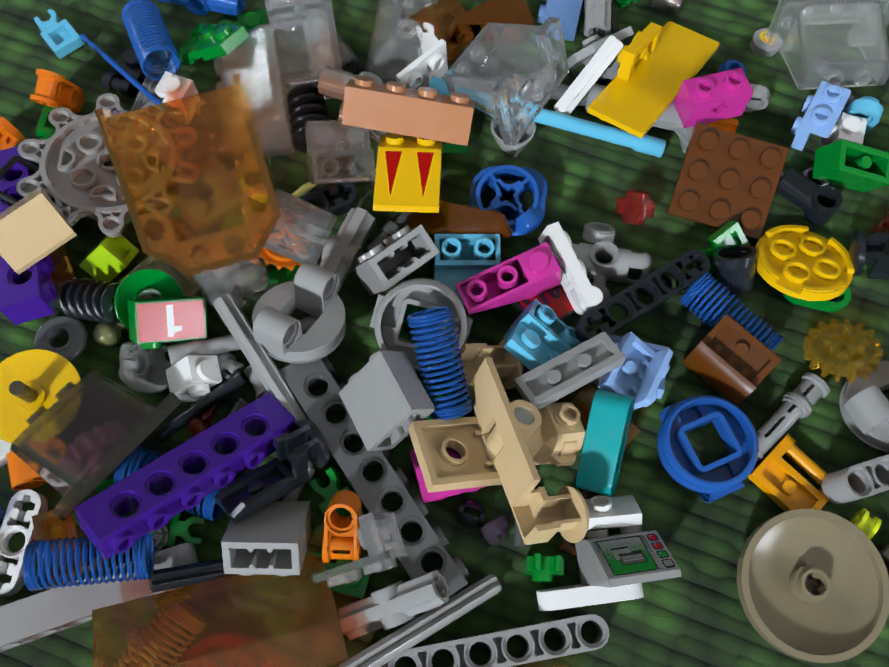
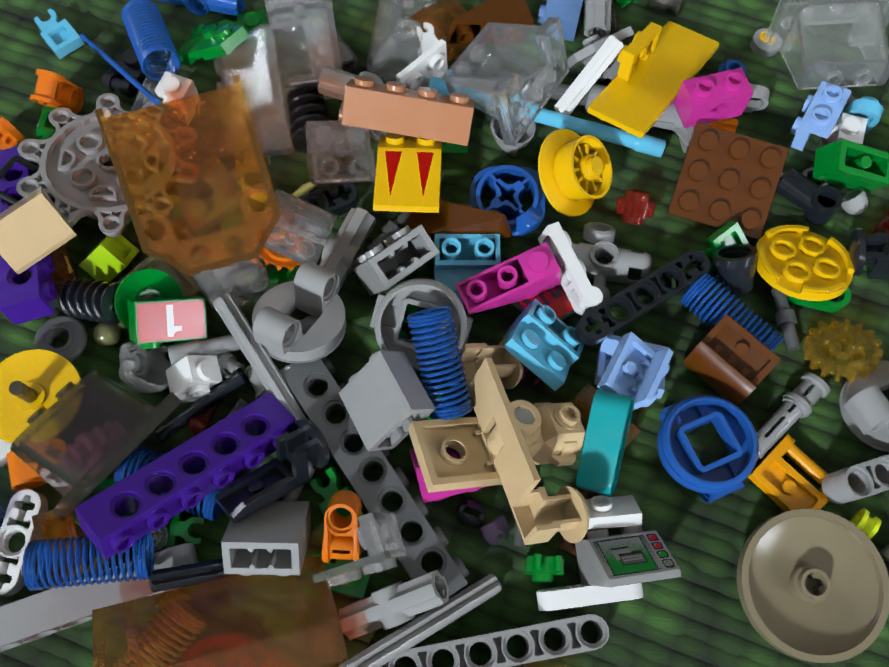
light grey plate [514,331,625,410] -> none
none -> yellow piece [538,129,612,217]
none -> dark grey bar [771,288,801,351]
none -> light grey hinge [841,188,869,215]

